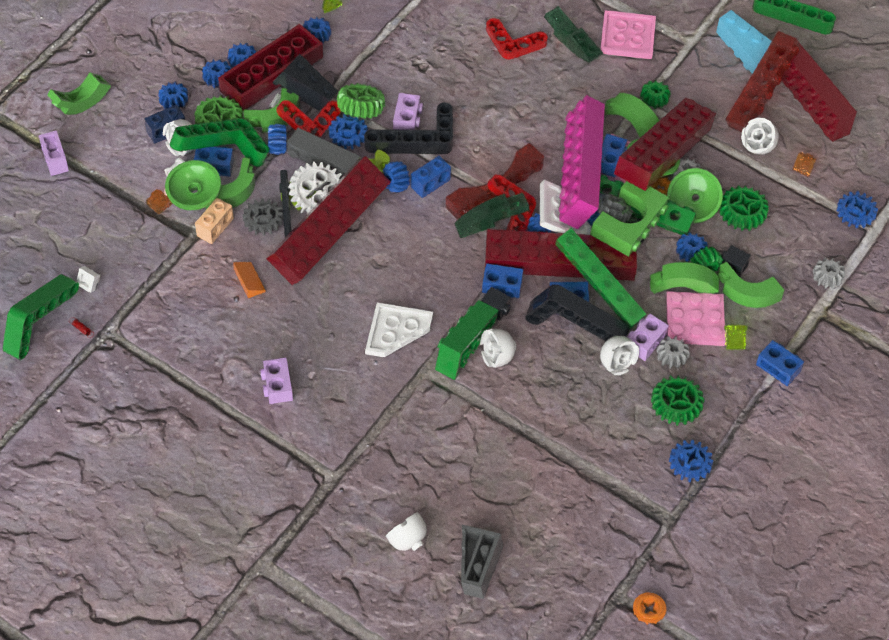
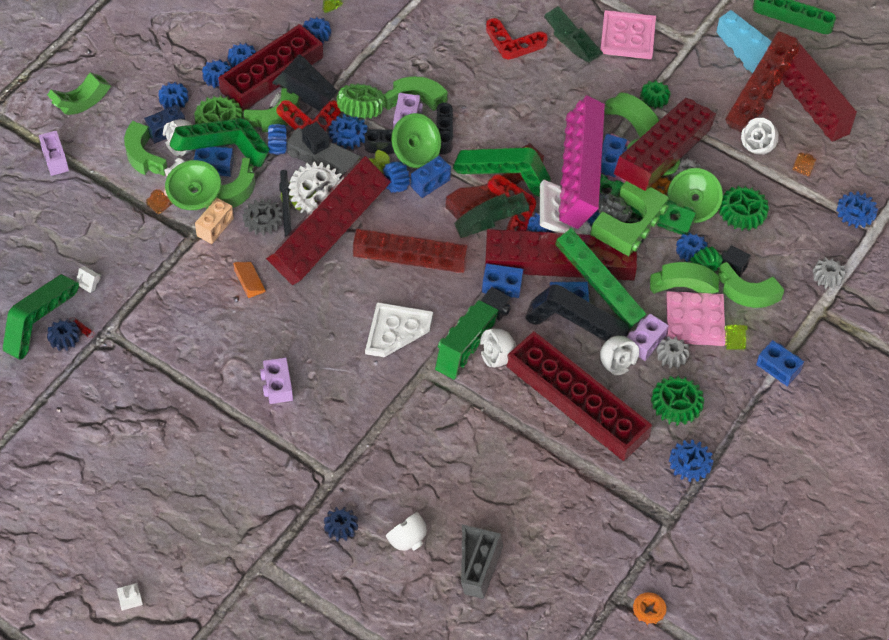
none -> dark blue gear [47,318,81,351]
none -> white tile [117,583,143,610]
none -> bright green arch [124,121,167,176]
none -> black brick [301,121,329,155]
none -> dark blue gear [324,506,358,542]
none -> clear red brick [353,229,468,273]
none -> bright green arch [384,76,448,111]
none -> bright green dish [392,113,441,168]
none -> green beam [453,148,551,197]
none -> dark red brick [506,331,652,461]

